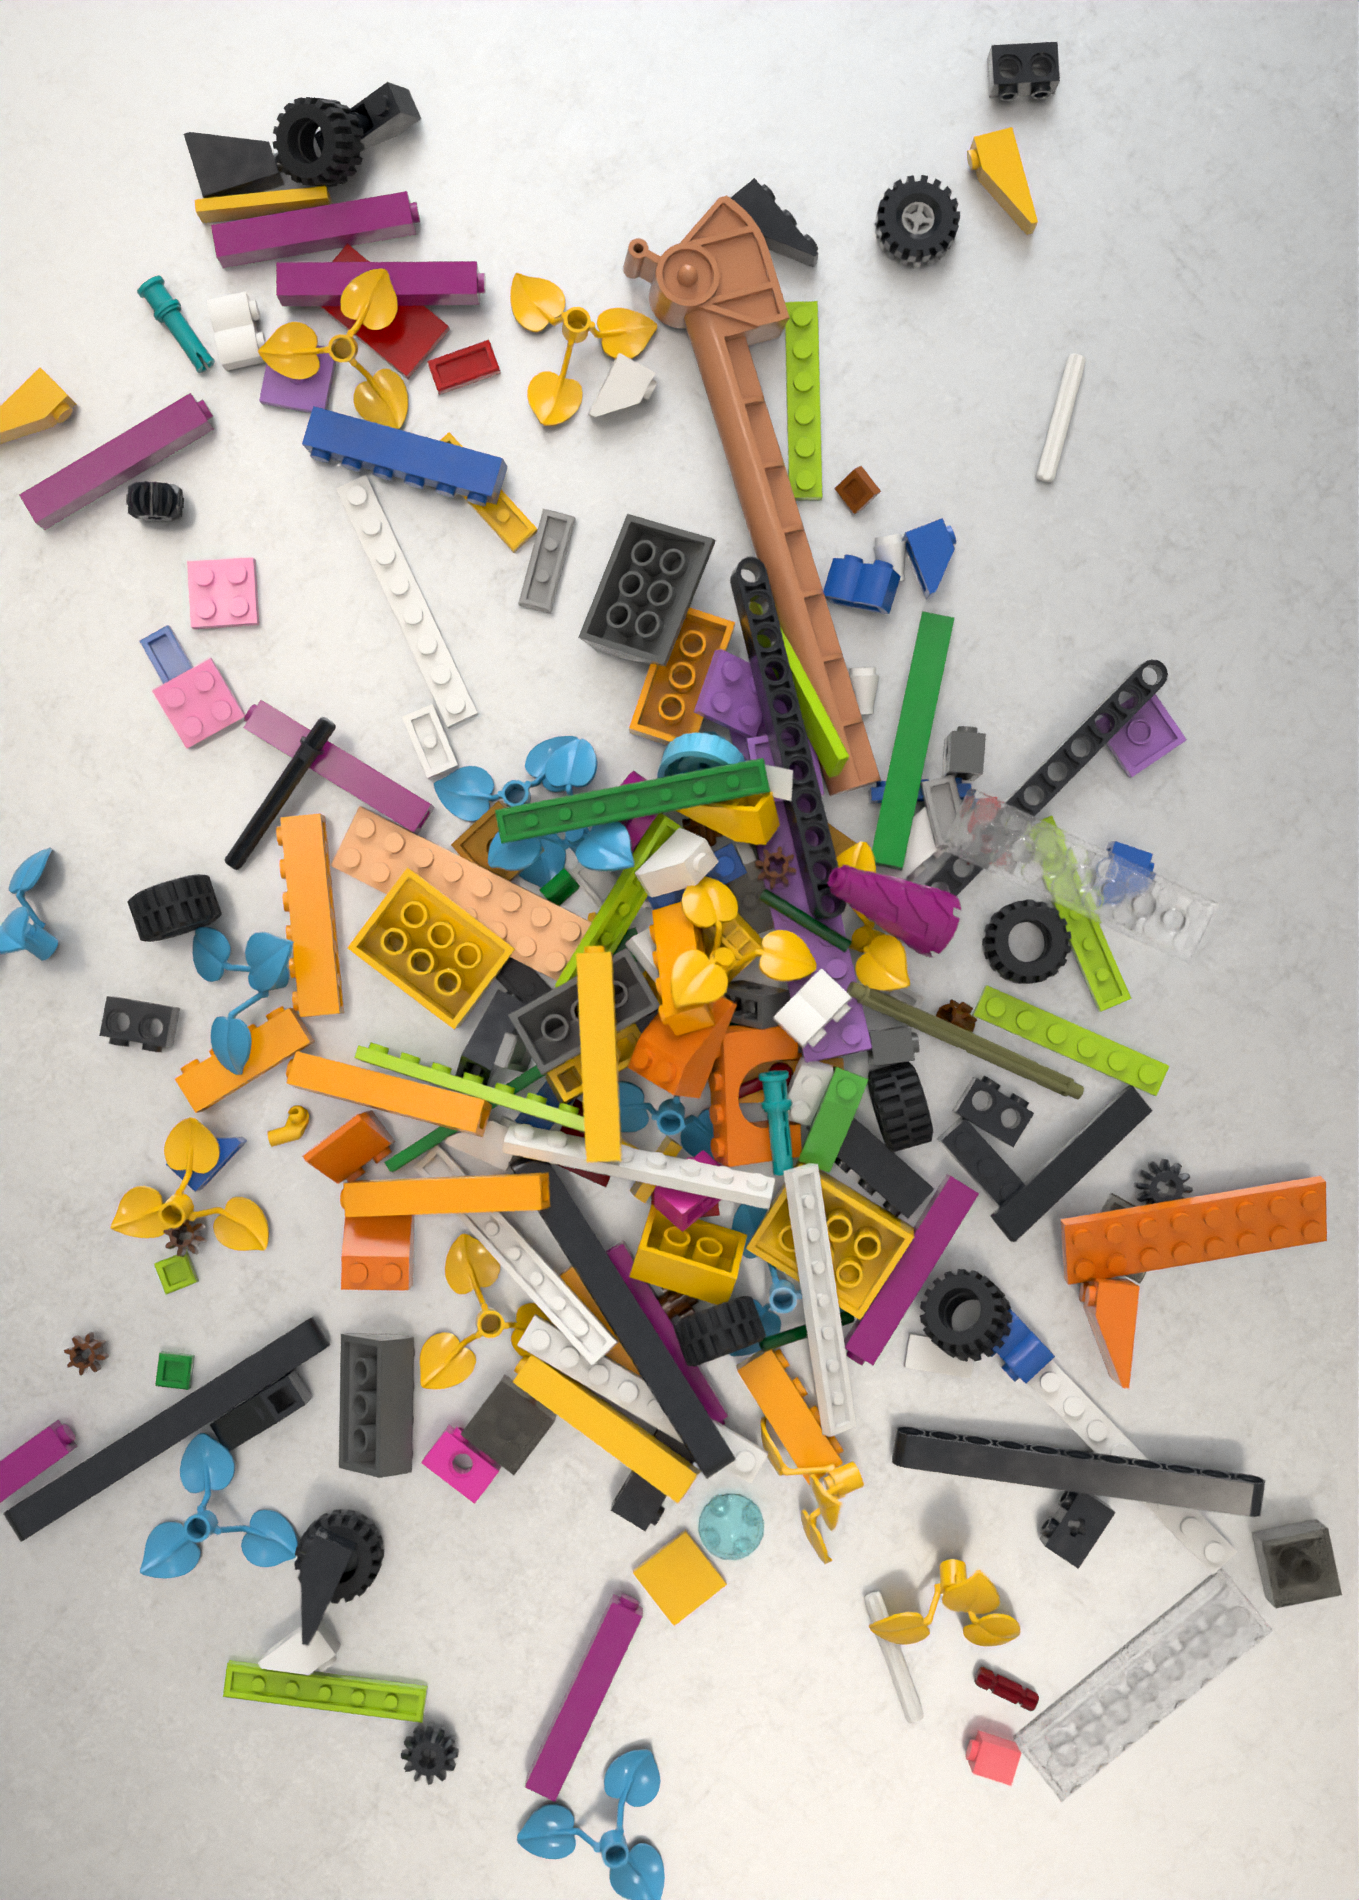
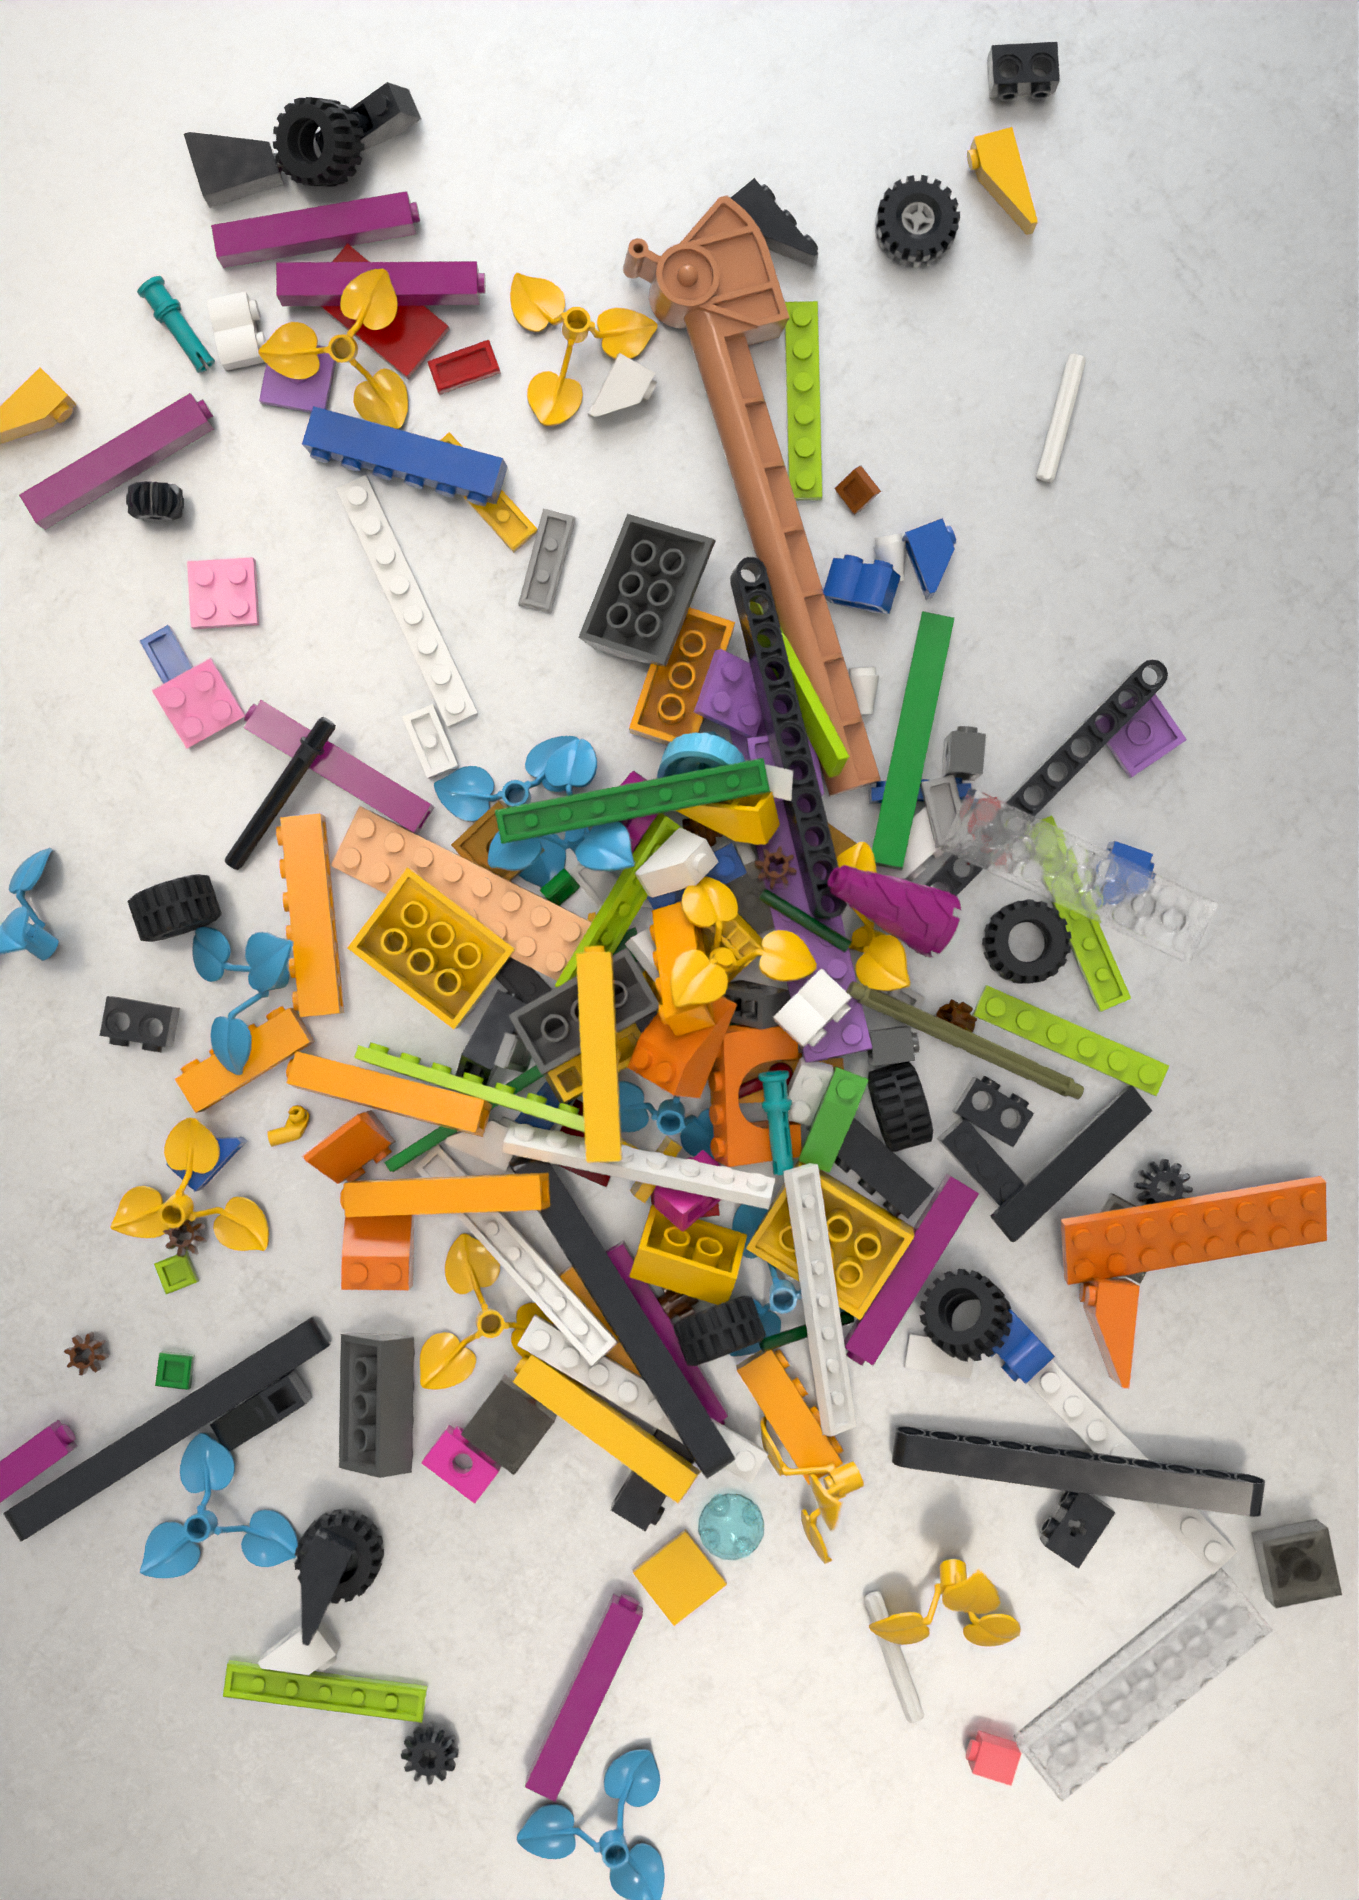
yellow tile [194,186,332,223] -> none
dark red axle [974,1667,1039,1711] -> none

